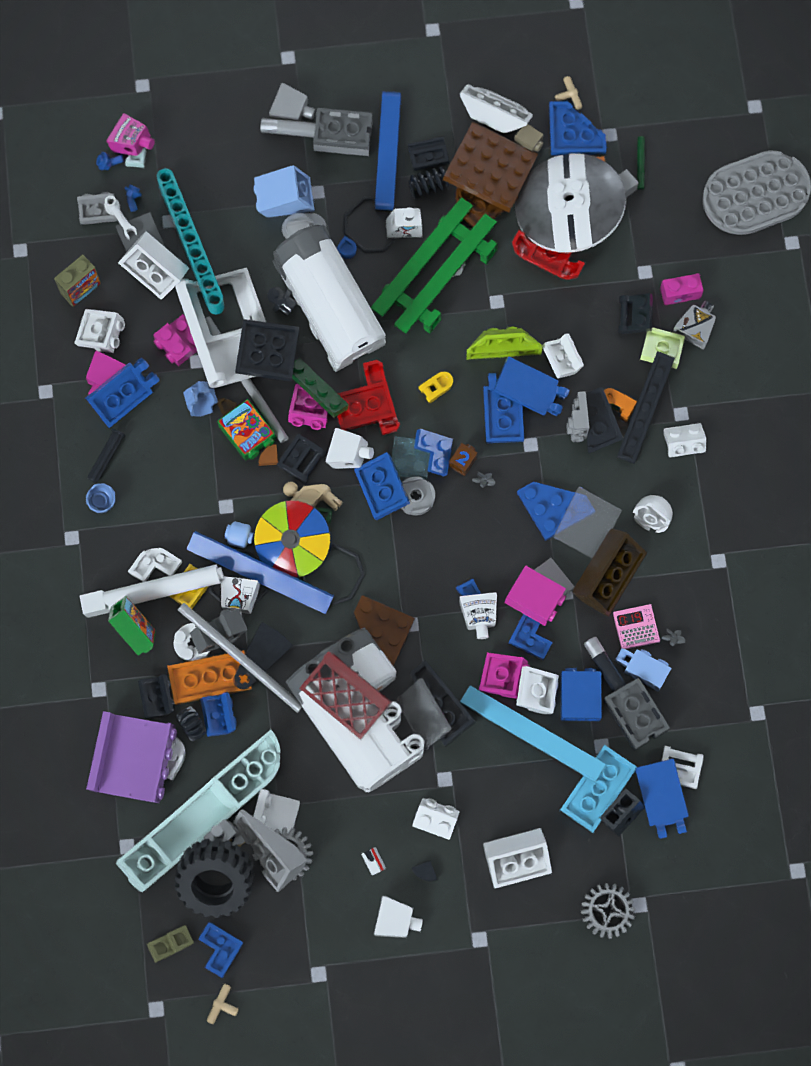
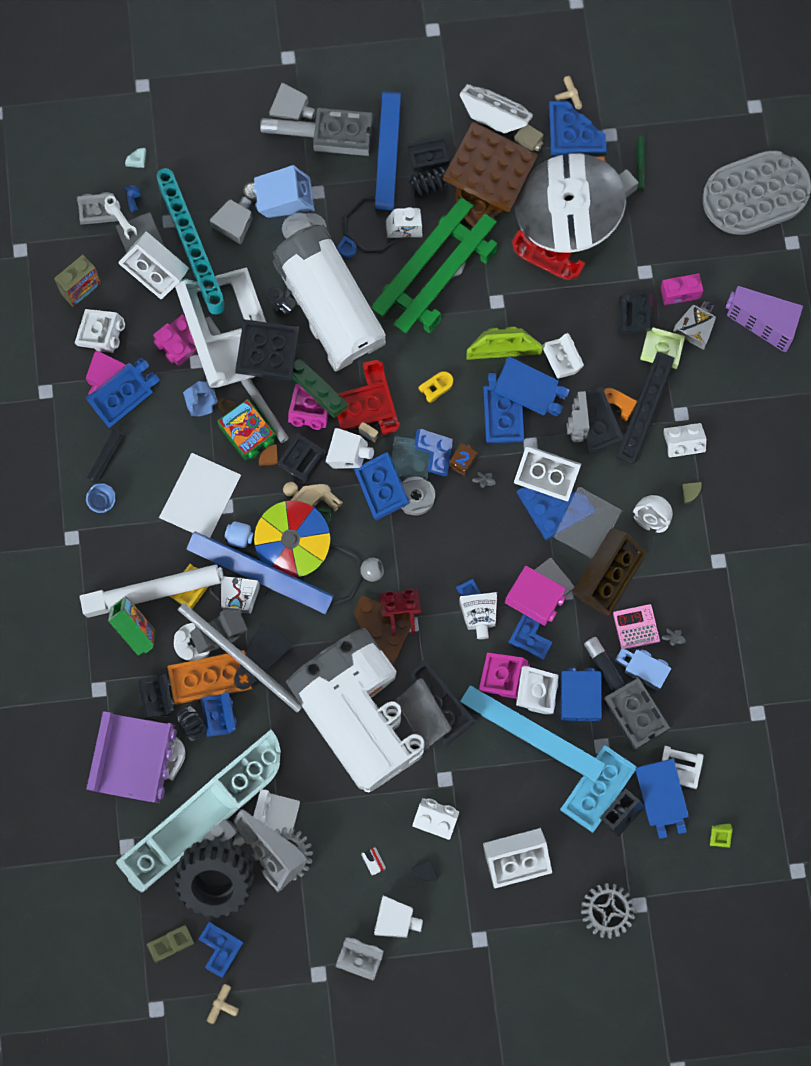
blue plate [96,152,124,170] -> none
dark pink torso [107,114,155,156] -> none
white plate [128,548,182,582] -> none
dark red fence [299,651,393,740] -> none
none -> white sticker [159,453,241,538]
none -> light grey torso [210,197,253,244]
none -> tile [244,182,257,202]
none -> light grey bracket [336,937,384,981]
none -> tan tile [359,422,378,443]
none -> light grey piece [361,557,384,582]
none -> dark red plate [380,589,421,636]
none -> white slope [514,445,581,501]
none -> olive tile [682,482,702,504]
none -> lime slope [710,824,732,847]
none -> medium lavender slope [726,286,803,352]

